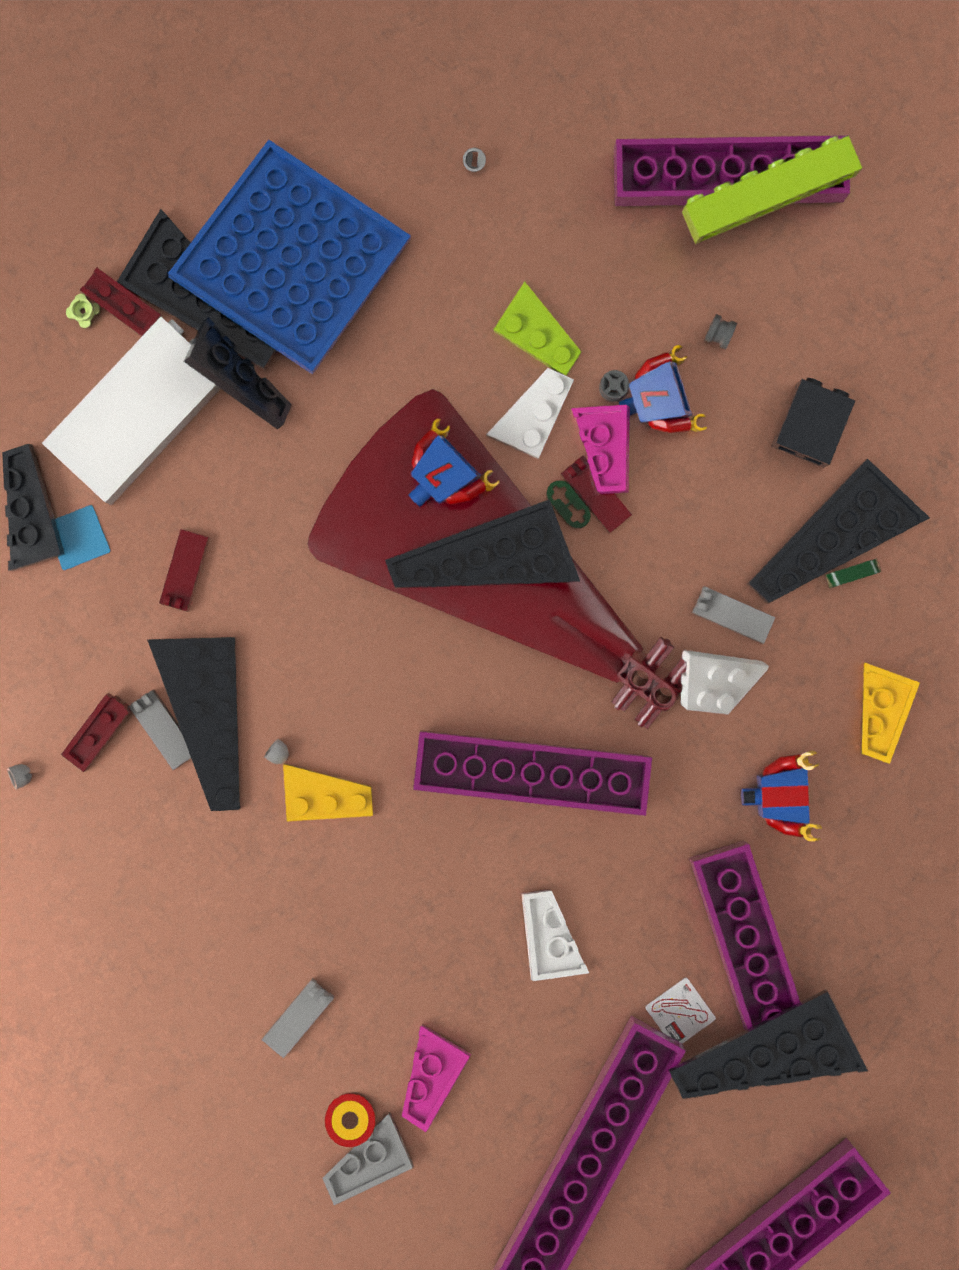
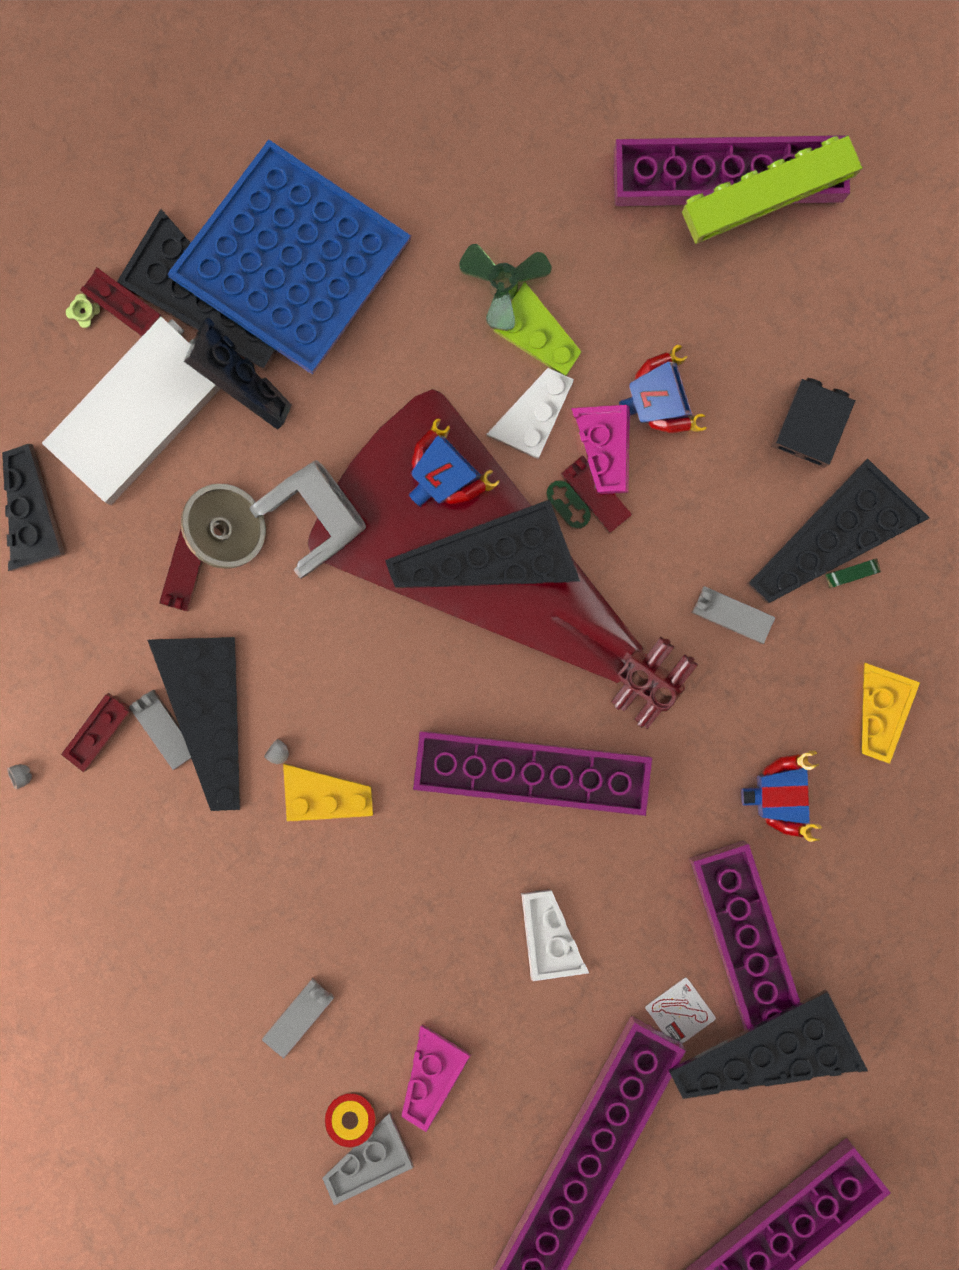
dark azure sticker [55,505,110,570] -> none
light grey hinge [463,148,486,172] -> none
dark grey wheel [599,370,629,402] -> none
white wing [681,650,769,714] -> none
dark grey wheel [704,314,737,349] -> none
none -> dark tan dish [181,484,266,569]
none -> light grey connector [249,460,366,579]
none -> clear green piece [459,244,552,331]

